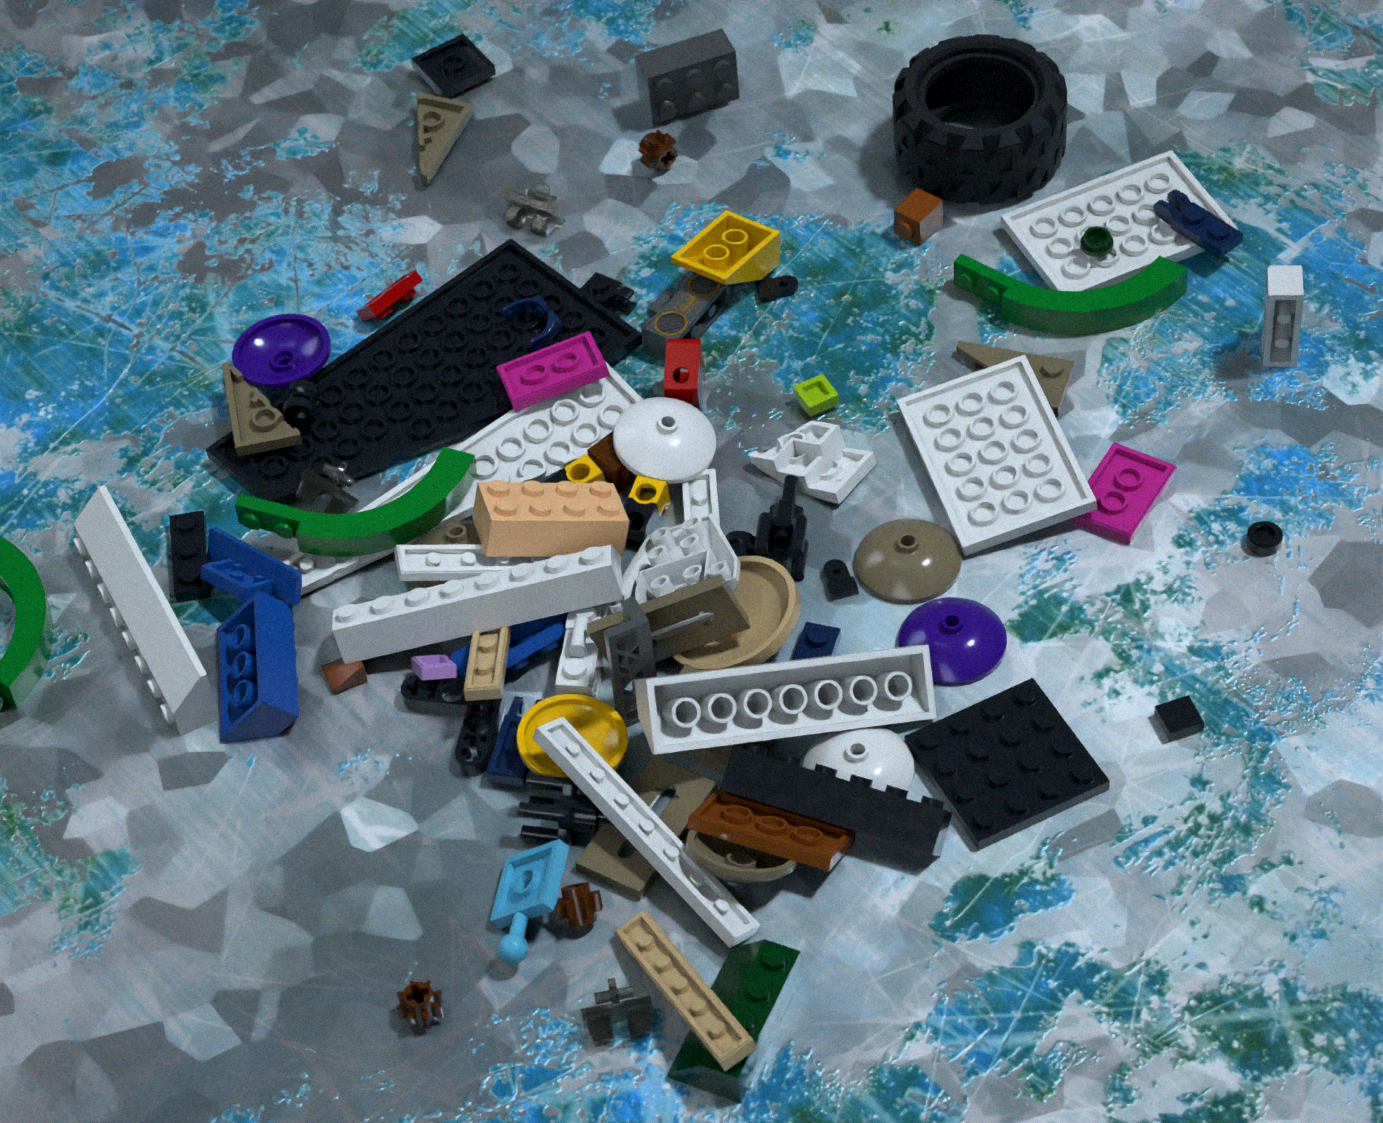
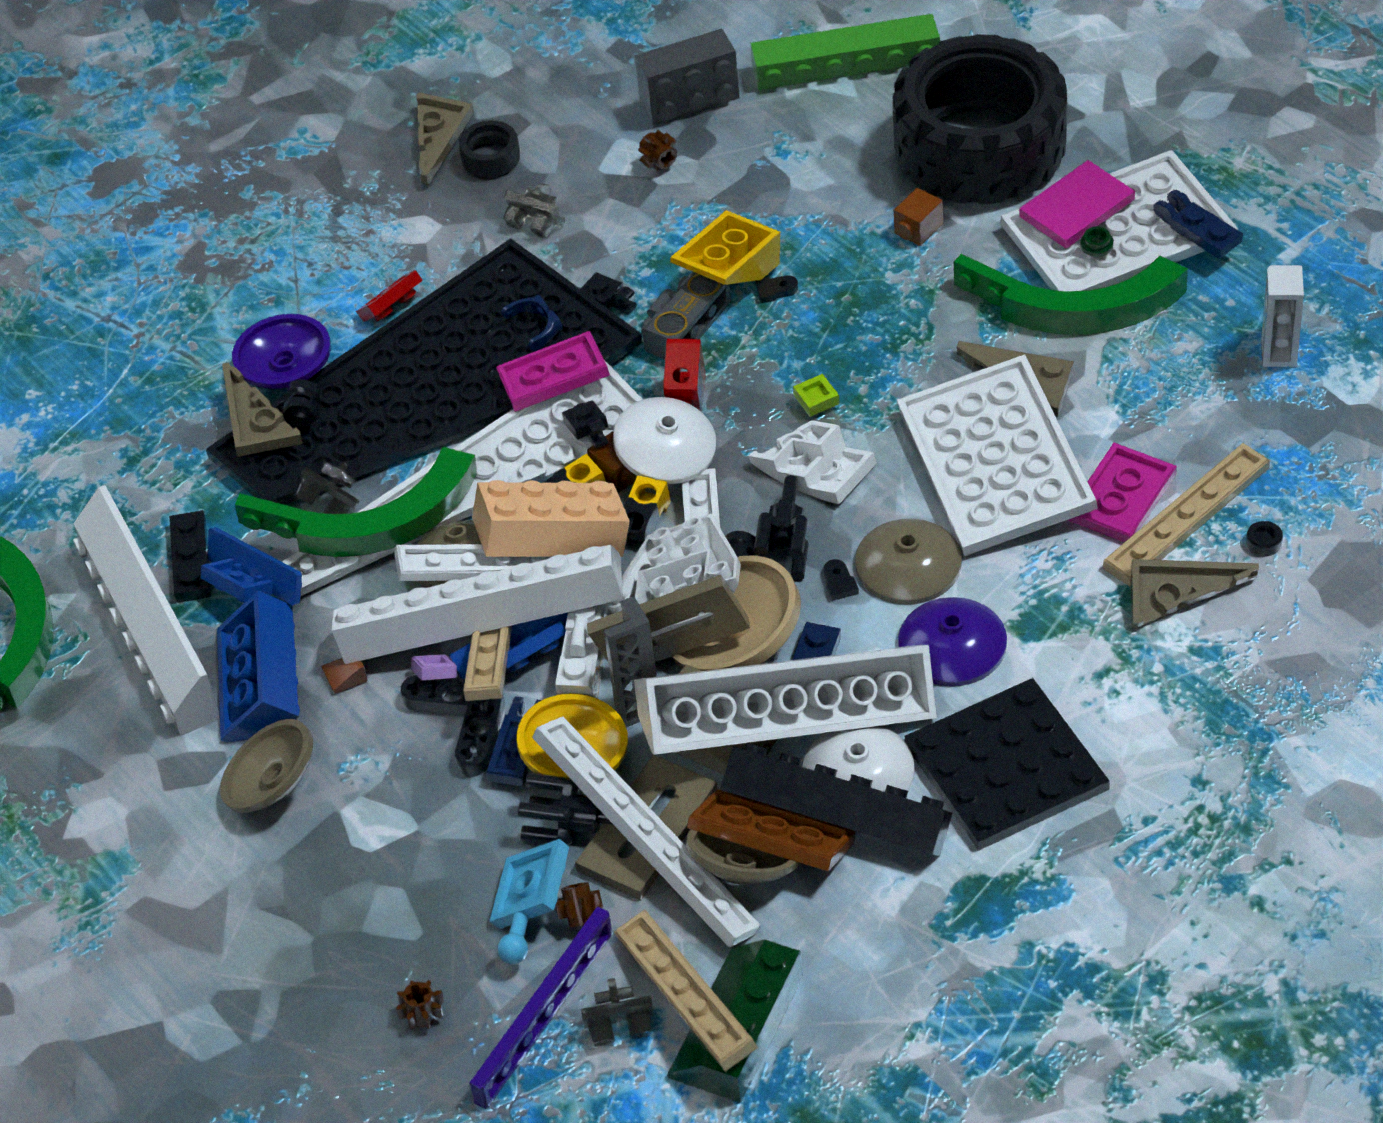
black plate [411,33,496,98] -> none
black tile [1154,695,1204,741] -> none
none -> dark tan dish [220,719,313,813]
none -> black tyre [459,120,520,178]
none -> dark purple tile [469,906,613,1109]
none -> black plate [562,400,609,449]
none -> bright green brick [750,13,940,90]
none -> dark pink tile [1019,160,1135,249]
none -> tan tile [1103,443,1270,587]
none -> dark tan wing [1131,559,1259,629]

